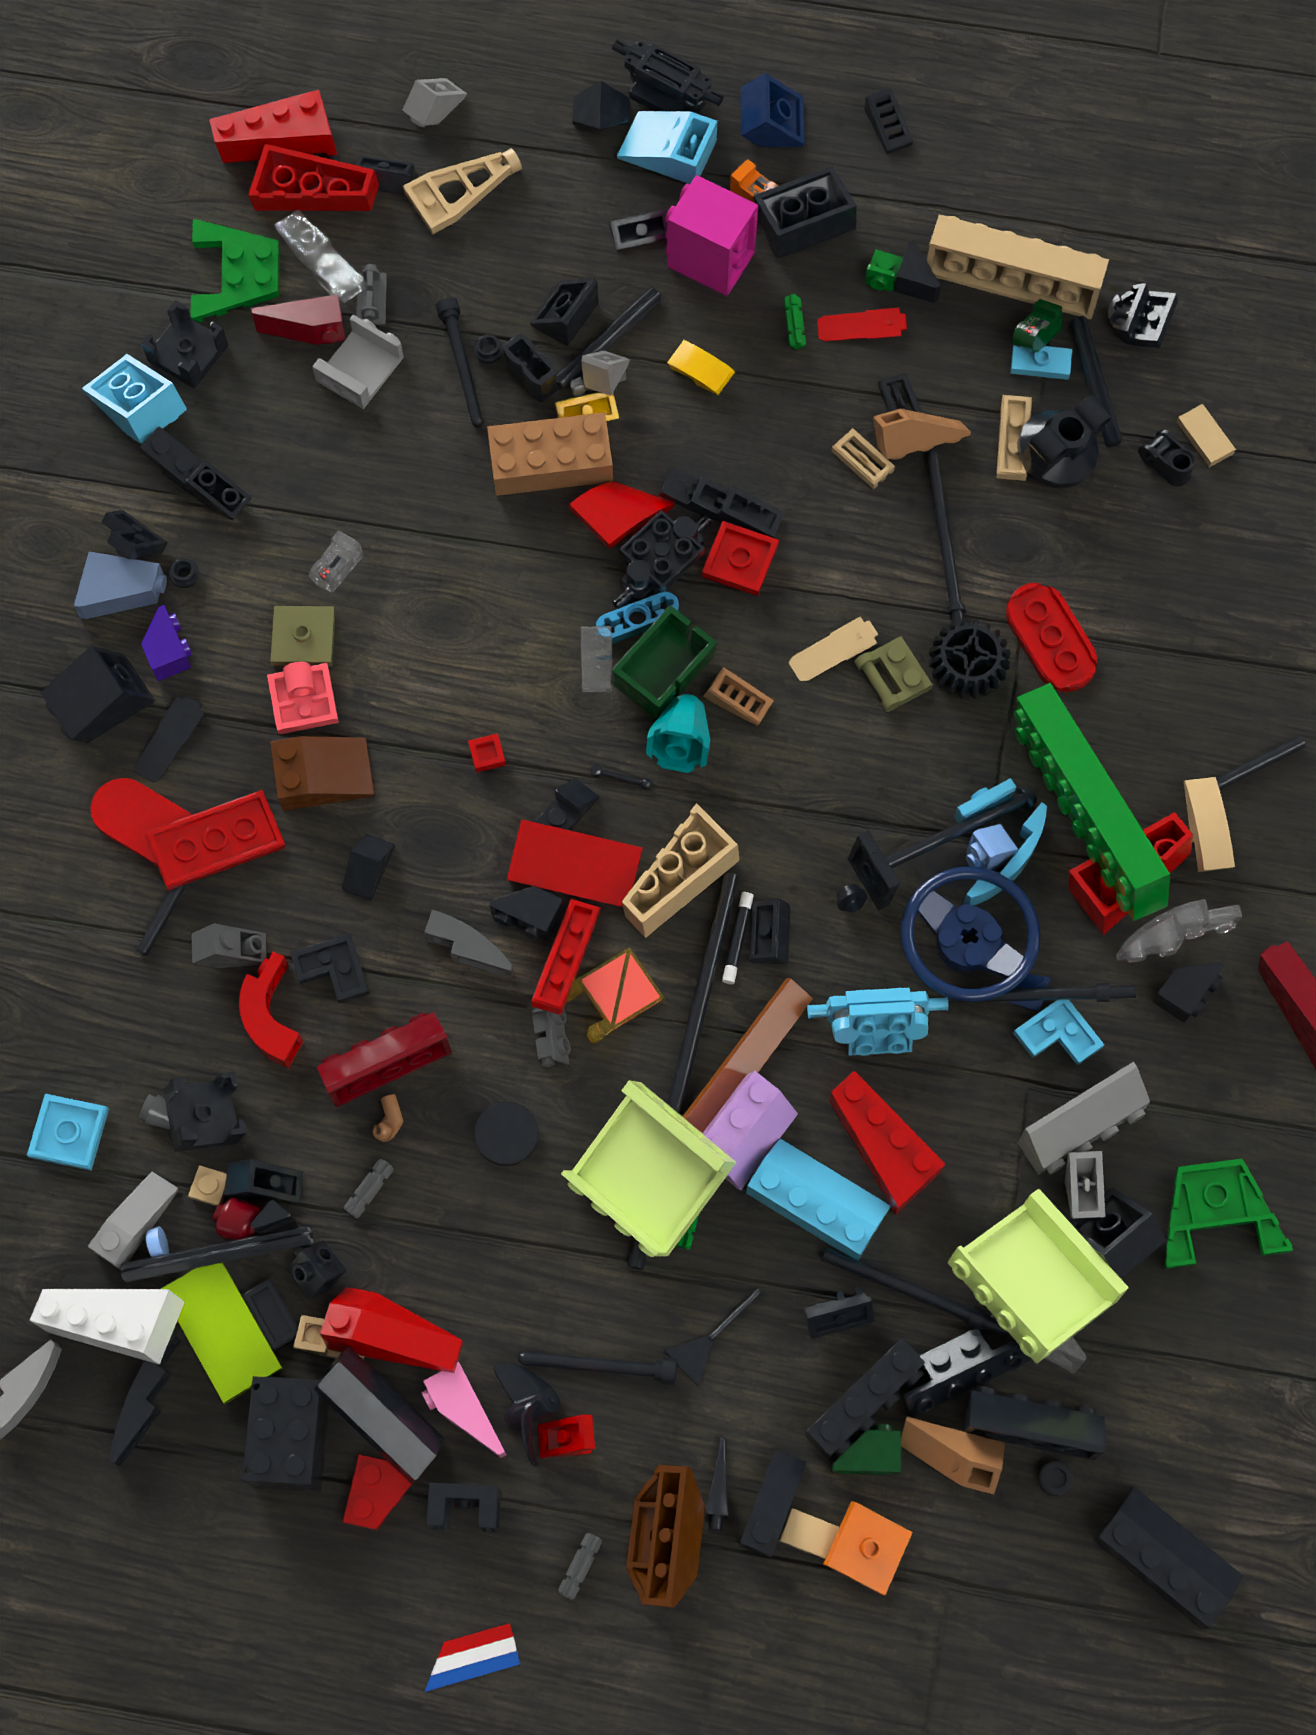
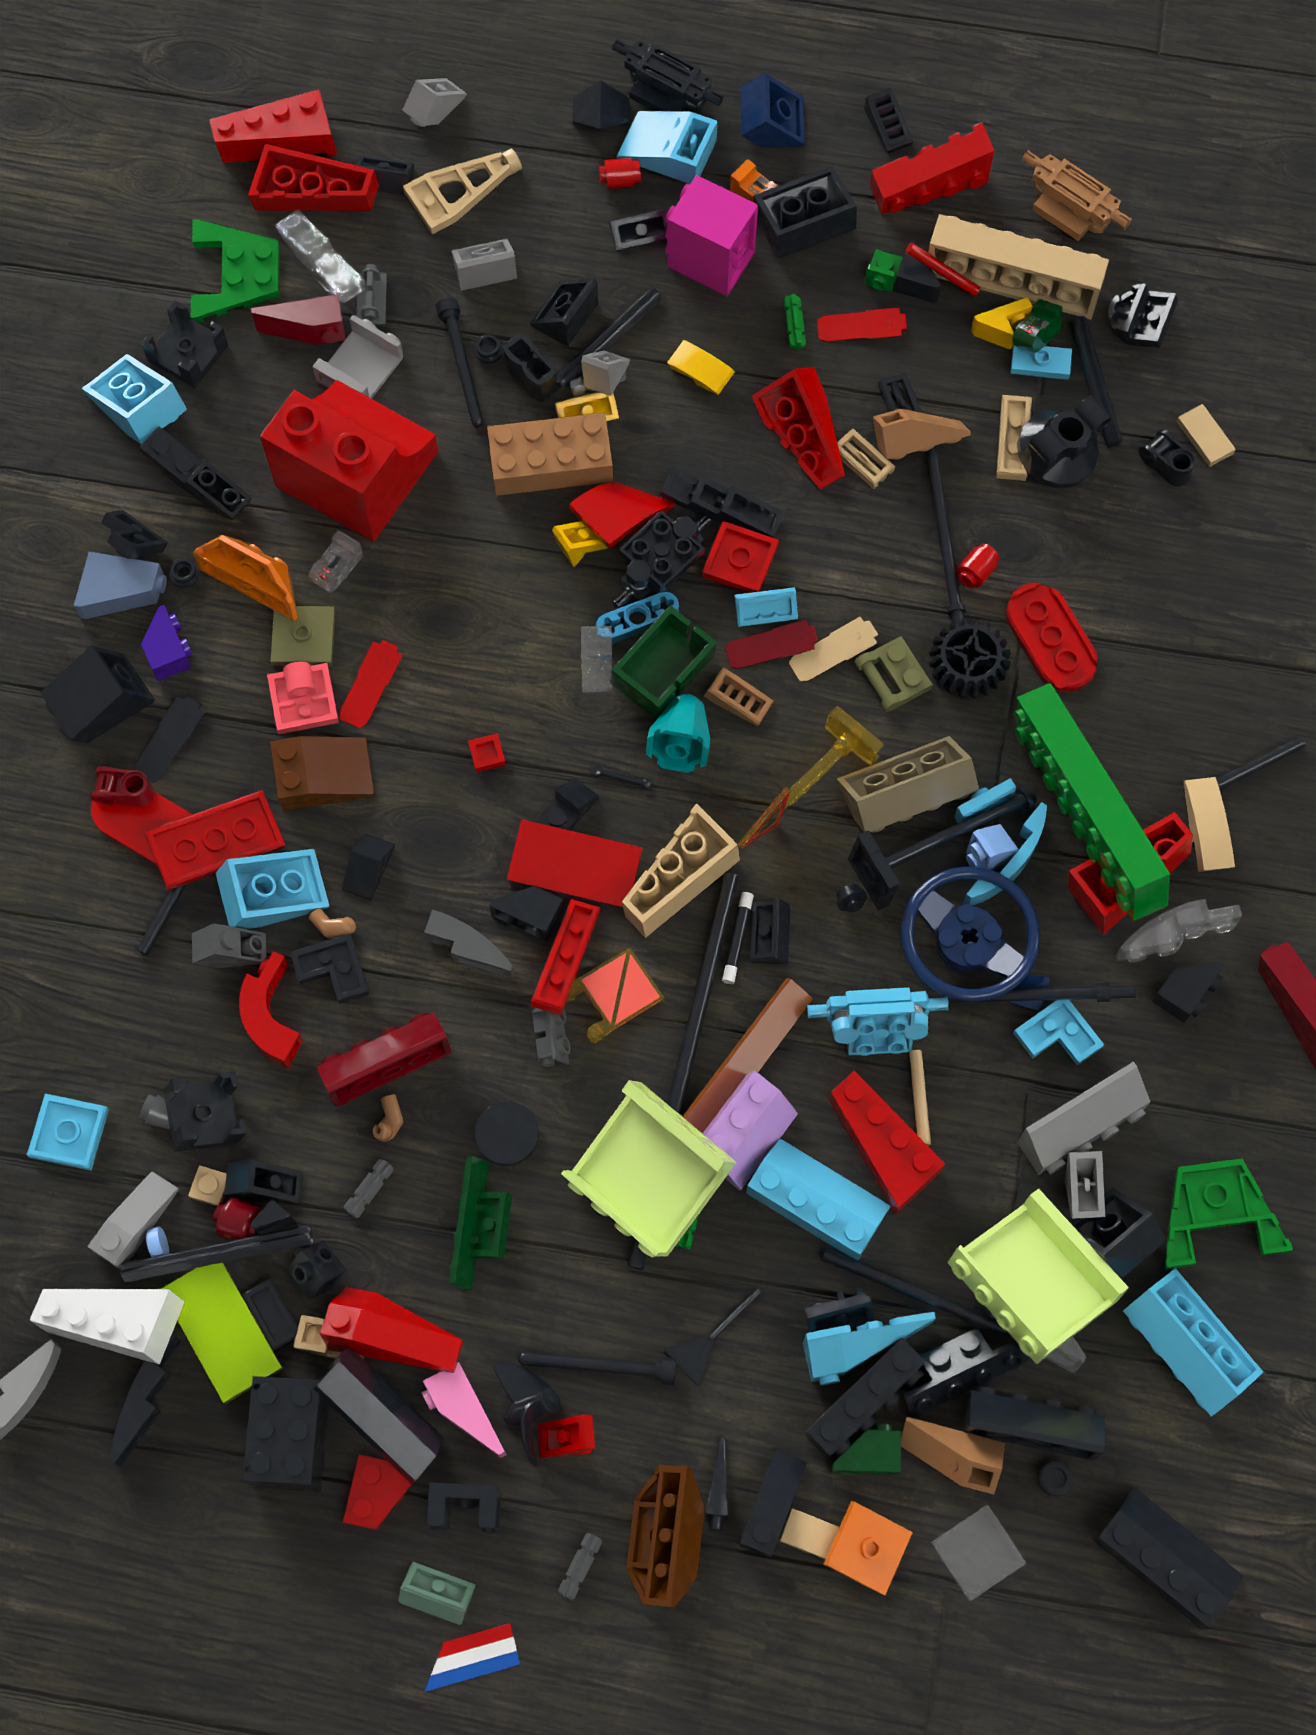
none -> dark red piece [90,766,155,807]
none -> orange wedge [193,535,298,621]
none -> medium azure slope [216,849,330,929]
none -> red brick [260,380,439,542]
none -> medium nougat arm [309,908,356,939]
none -> red piece [340,640,403,728]
none -> sand green slope [398,1561,476,1625]
none -> dark green bracket [449,1156,512,1290]
none -> light grey slope [451,239,517,291]
none -> yellow slope [552,521,607,567]
none -> red brick [599,158,641,189]
none -> dark red piece [725,619,819,669]
none -> medium azure plate [735,587,798,627]
none -> clear yellow piece [738,706,884,849]
none -> red wedge [752,367,845,489]
none -> medium azure wedge [803,1312,936,1386]
none -> dark tan slope [837,736,979,833]
none -> red wedge [870,122,995,215]
none -> red bar [906,243,980,296]
none -> tan bar [909,1050,931,1146]
none -> clear plate [931,1504,1026,1602]
none -> red brick [956,544,999,588]
none -> yellow slope [971,297,1032,349]
none -> medium nougat piece [1022,150,1132,241]
none -> medium azure slope [1123,1268,1263,1417]

